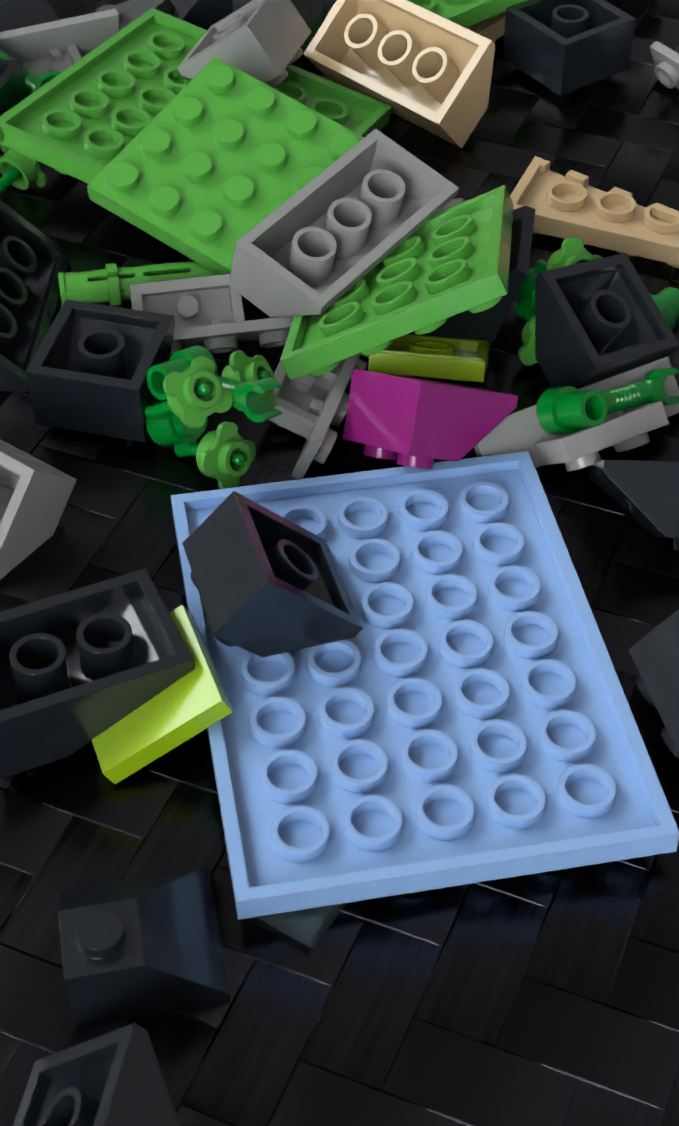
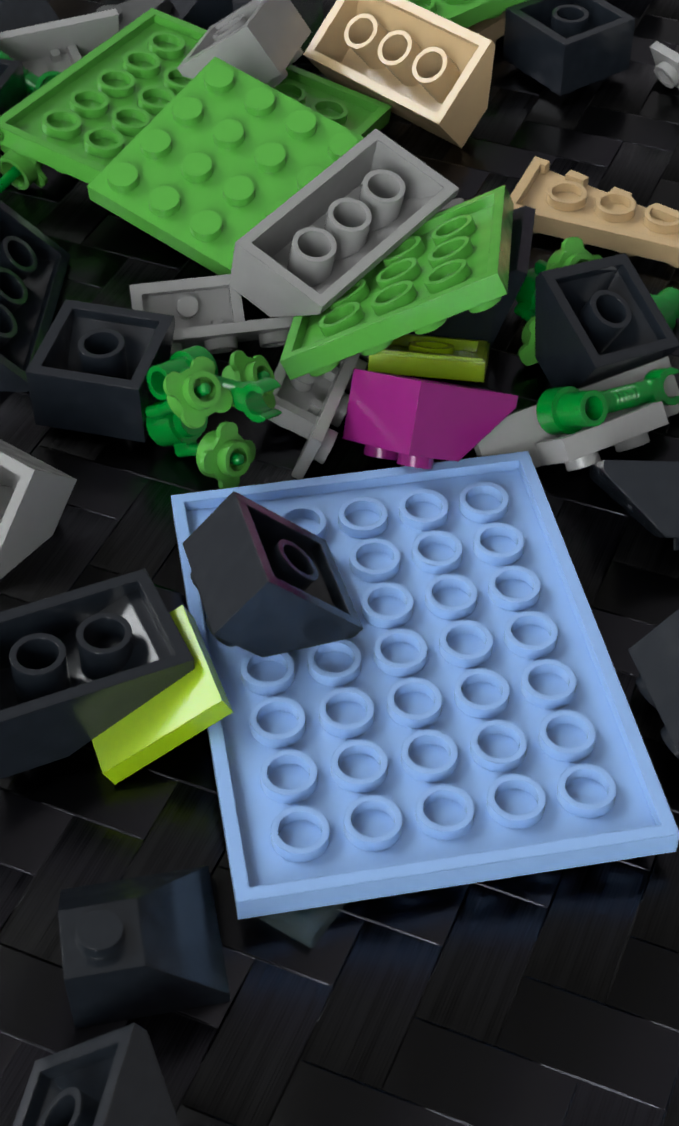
bright green pin [58,261,217,306] -> none

